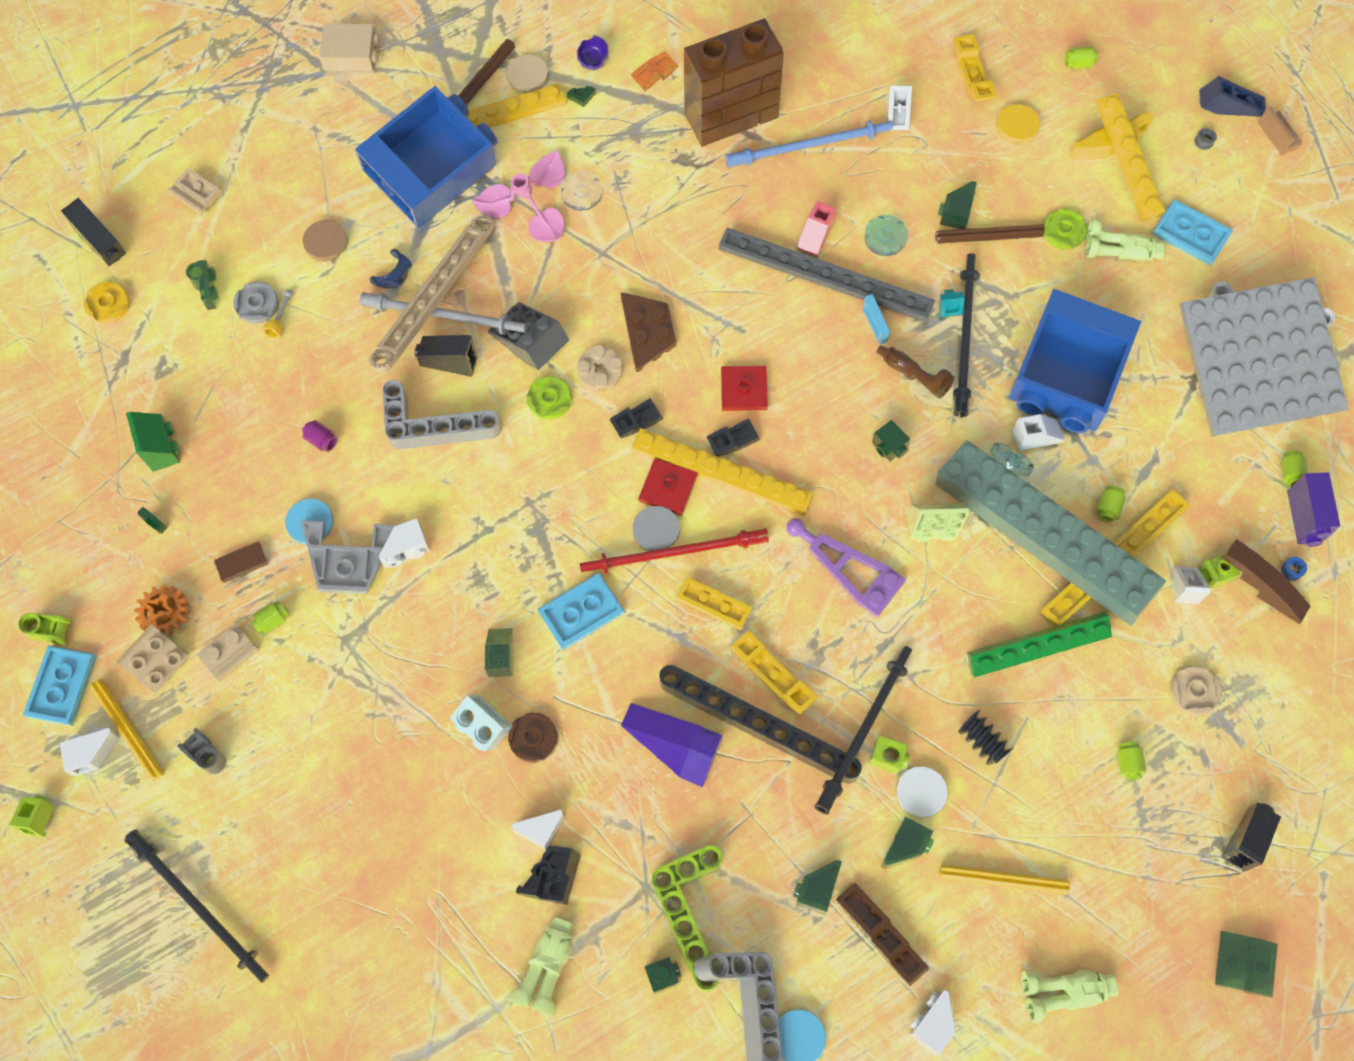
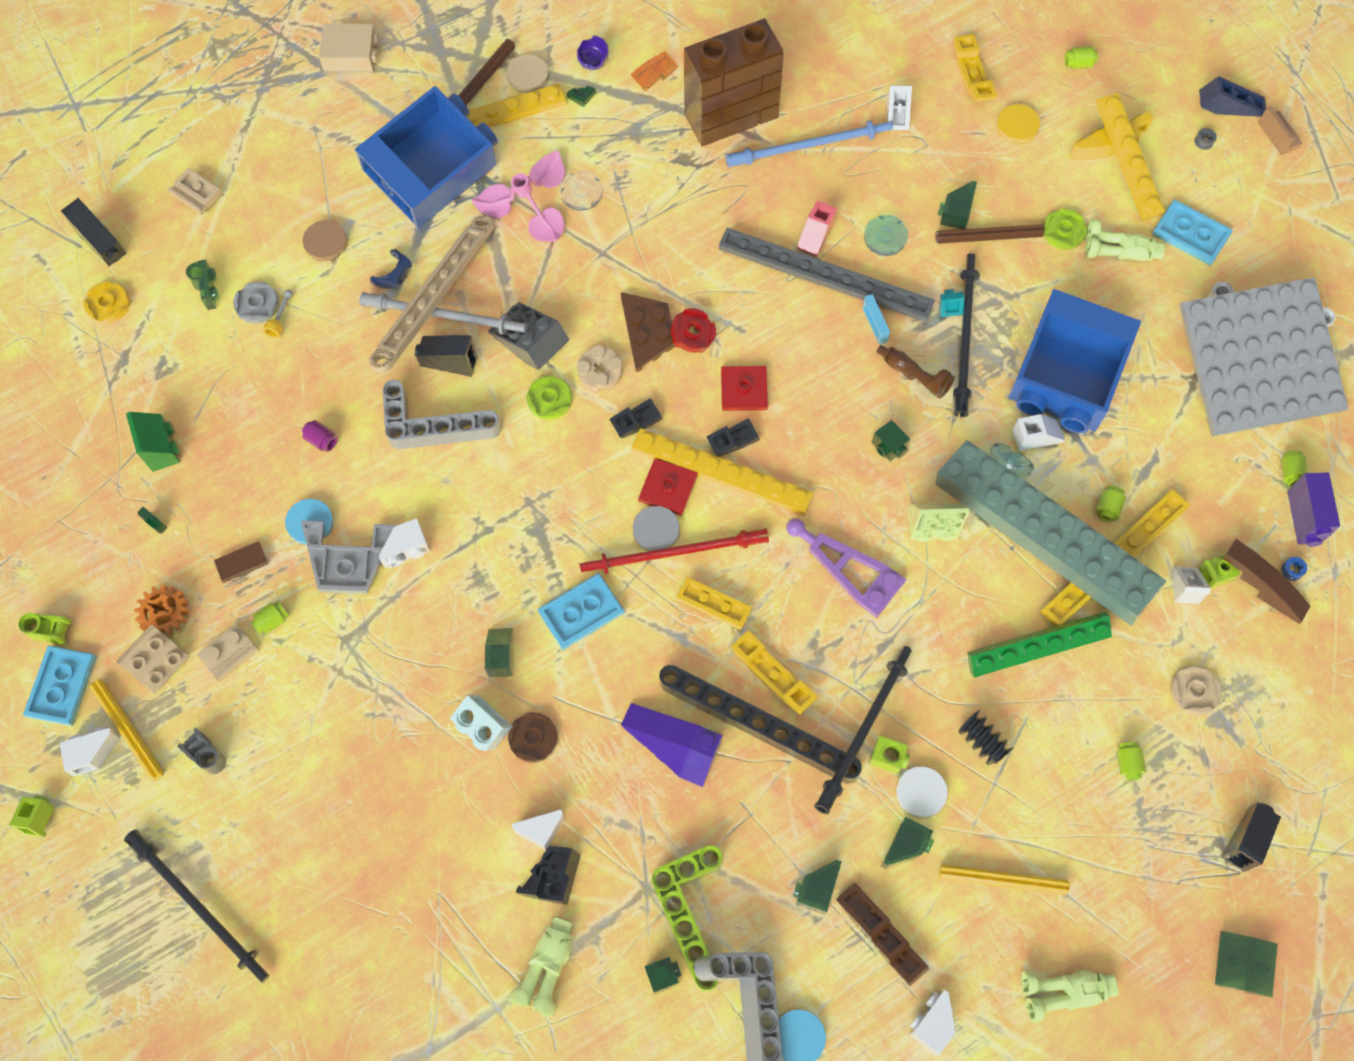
none -> red plate [670,308,716,353]

